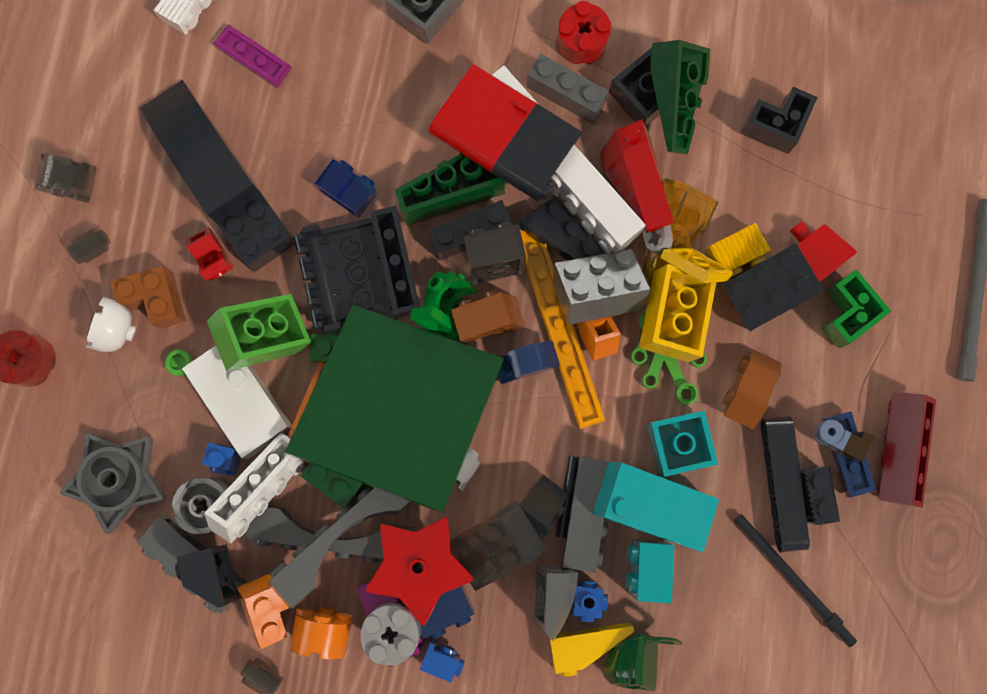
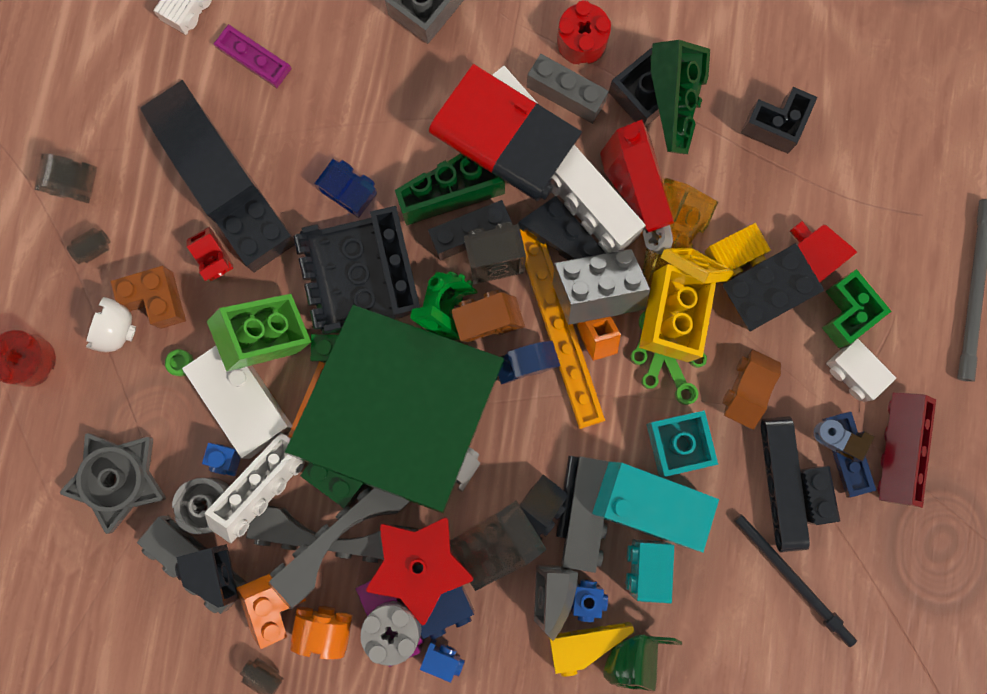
none -> white brick [826,339,896,402]

